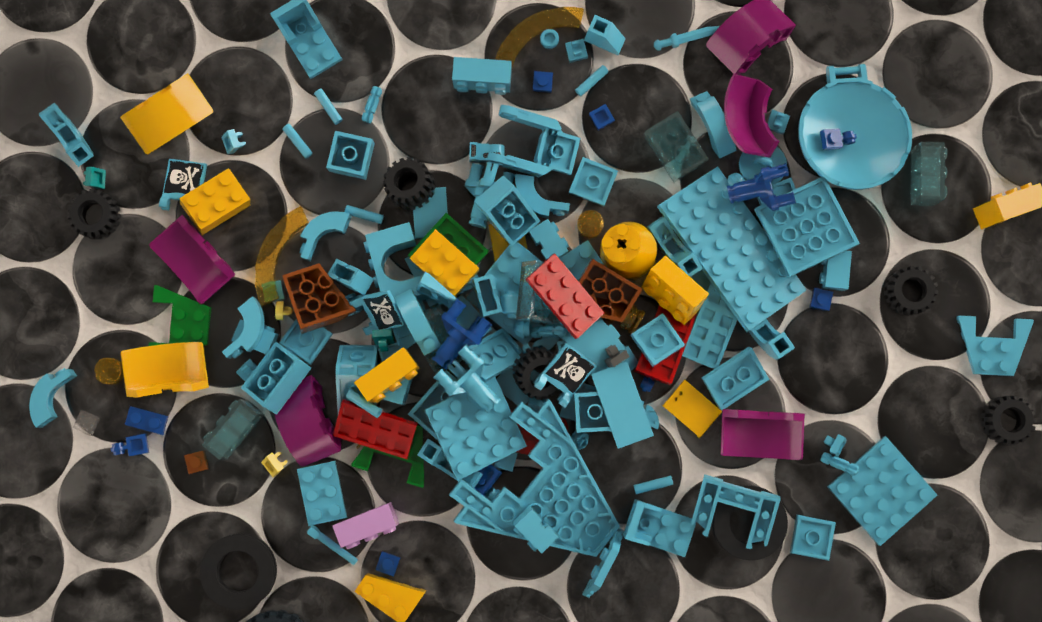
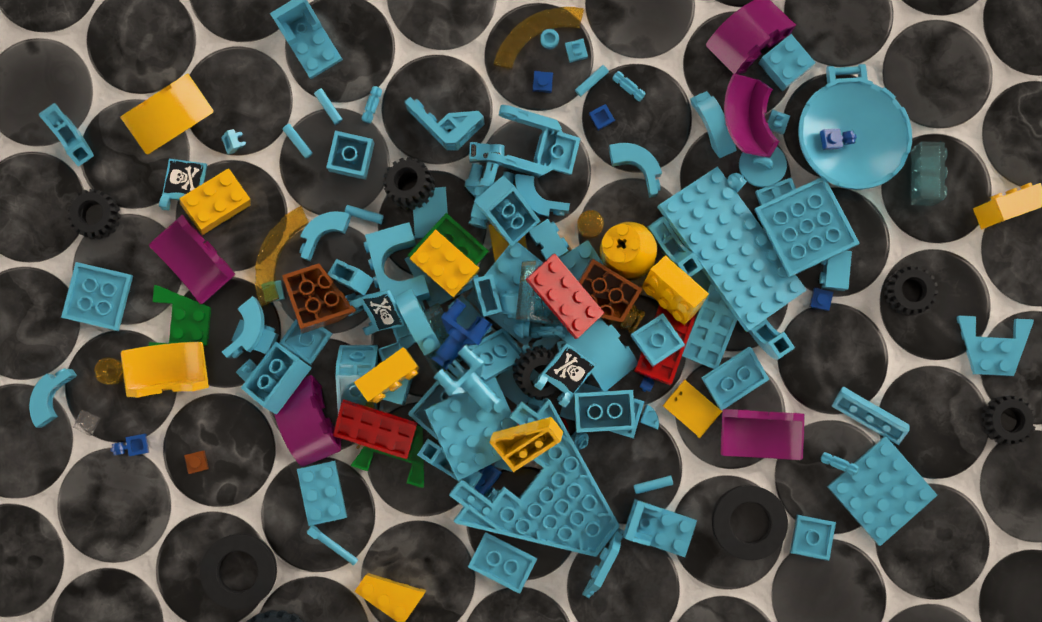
teal tile [83,167,106,189] -> none
blue plate [125,406,169,435] -> none
clear light blue brick [202,399,265,460] -> none
light yellow tile [261,452,288,477] -> none
light yellow tile [275,301,293,320] -> none
lavender brick [333,502,400,549] -> none
medium azure piece [346,390,382,418] -> none
teal tile [372,329,394,352] -> none
blue plate [375,551,401,577] -> none
medium azure slope [415,272,456,307] -> none
medium azure brick [452,57,512,95] -> none
medium azure brick [513,505,558,553] -> none
medium azure plate [569,157,618,207] -> none
medium azure slope [584,15,625,55] -> none
medium azure piece [591,362,654,449] -> none
dark grey tile [604,345,630,367] -> none
clear light blue brick [643,111,708,183] -> none
medium azure sword [654,26,720,51] -> none
medium azure wedge [691,474,781,549] -> none
blue wheel [727,163,796,211] -> none
medium azure tile [824,434,847,457] -> none
none -> medium azure plate [61,262,133,331]
none -> medium azure bracket [405,97,485,150]
none -> medium azure plate [468,532,537,594]
none -> yellow wedge [489,417,563,472]
none -> medium azure arch [608,143,662,198]
none -> medium azure axle [612,71,646,101]
none -> medium azure brick [759,34,816,92]
none -> medium azure slope [832,387,909,445]

